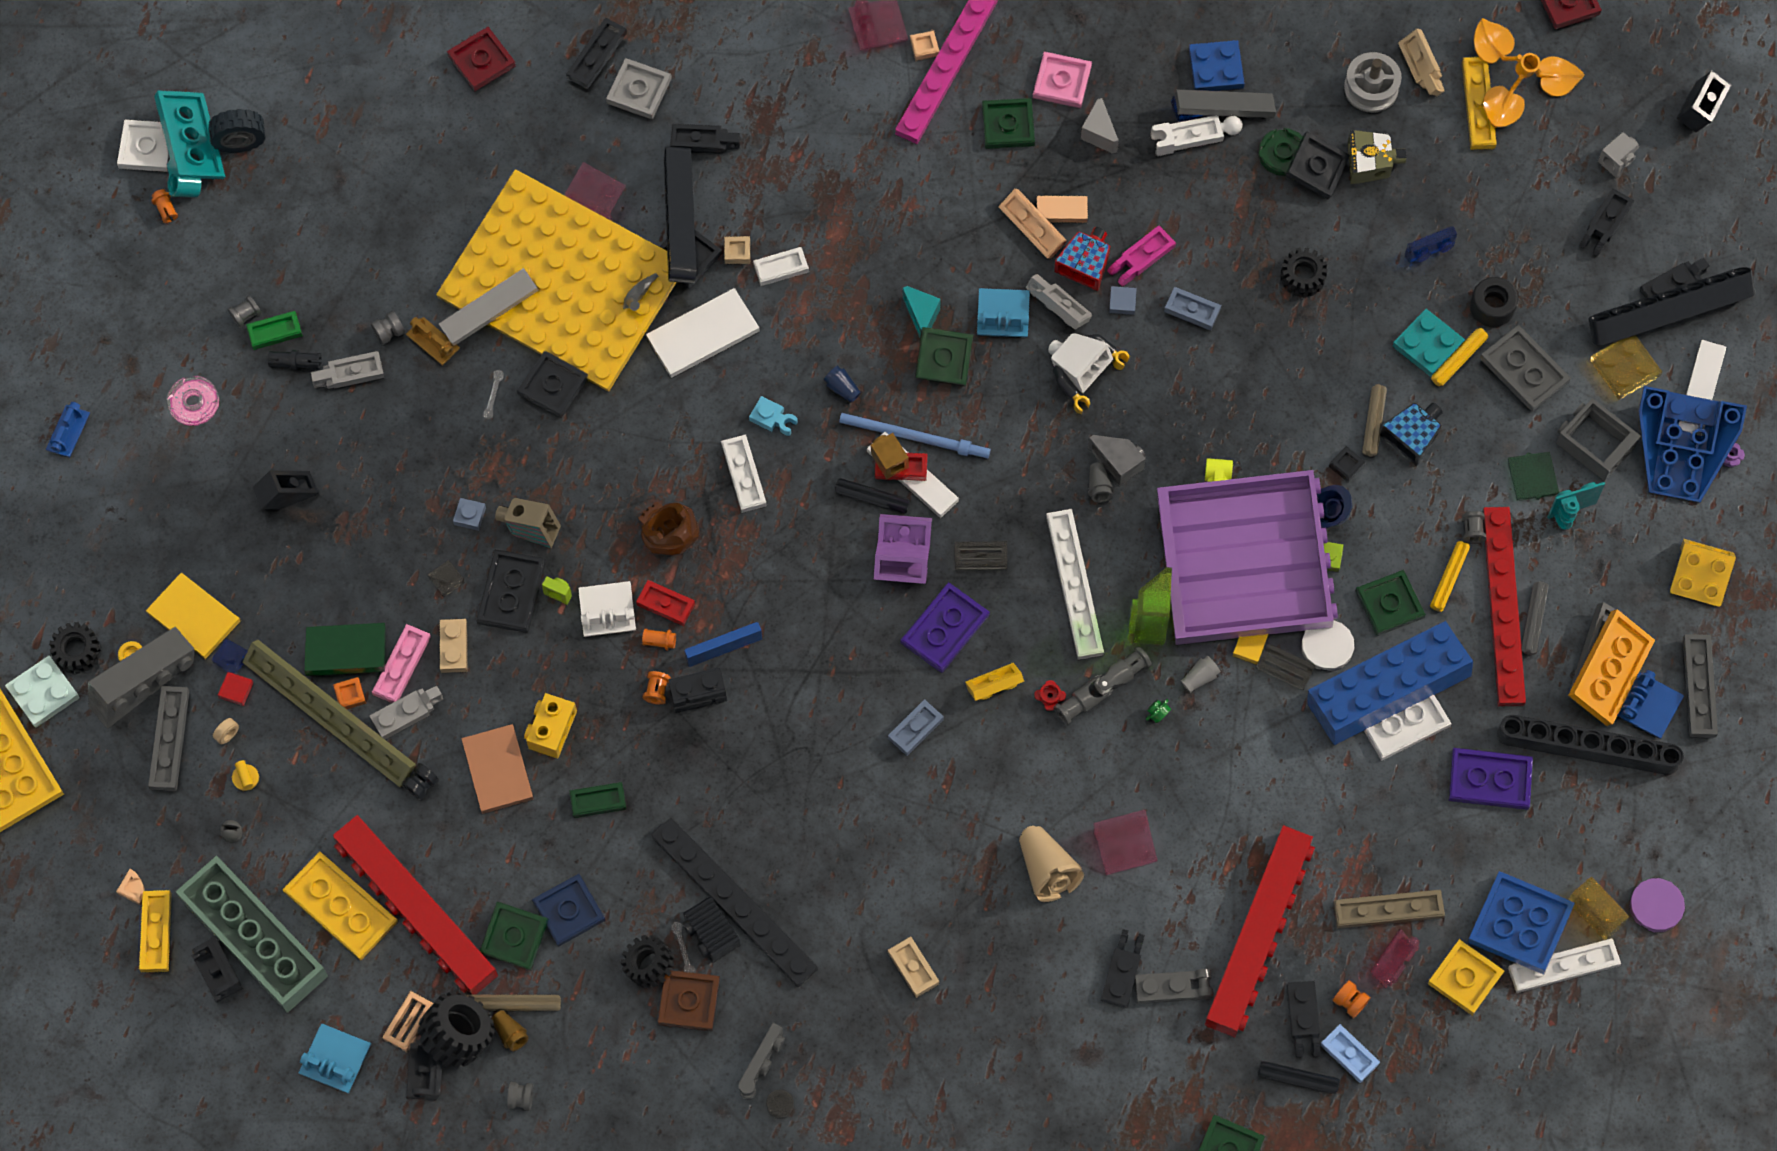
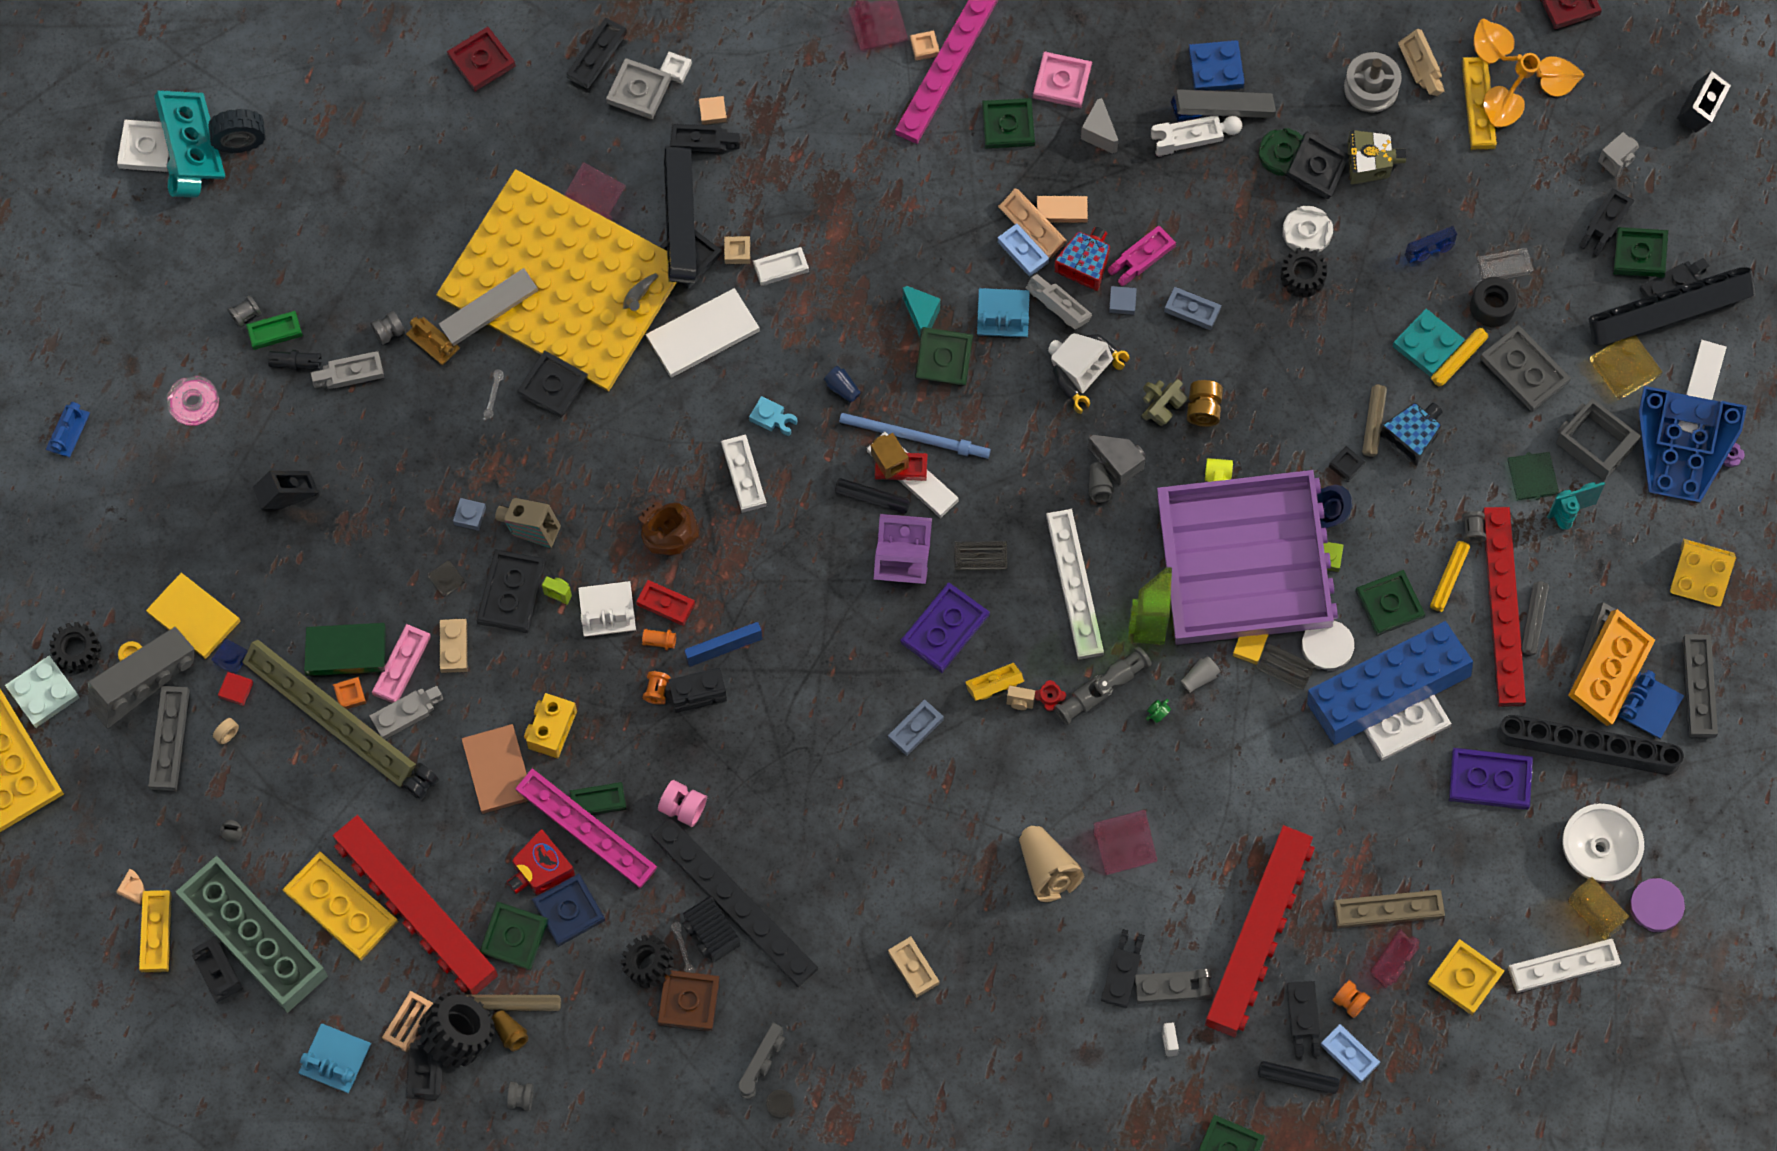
orange pin [151,189,178,223] -> none
yellow plate [232,761,259,791] -> none
blue plate [1468,871,1575,975] -> none
none -> red torso [507,829,575,895]
none -> dark pink plate [515,768,657,889]
none -> bright pink wheel [658,780,707,827]
none -> white tile [660,52,692,84]
none -> light nougat tile [699,96,727,125]
none -> light blue plate [997,224,1049,277]
none -> tan plate [1007,686,1035,710]
none -> olive hips [1141,378,1188,426]
none -> white tile [1162,1022,1179,1057]
none -> pearl gold wheel [1187,380,1223,427]
none -> white tile [1283,206,1333,253]
none -> clear tile [1477,248,1533,280]
none -> white dish [1562,804,1644,883]
none -> dark green tile [1614,227,1669,277]

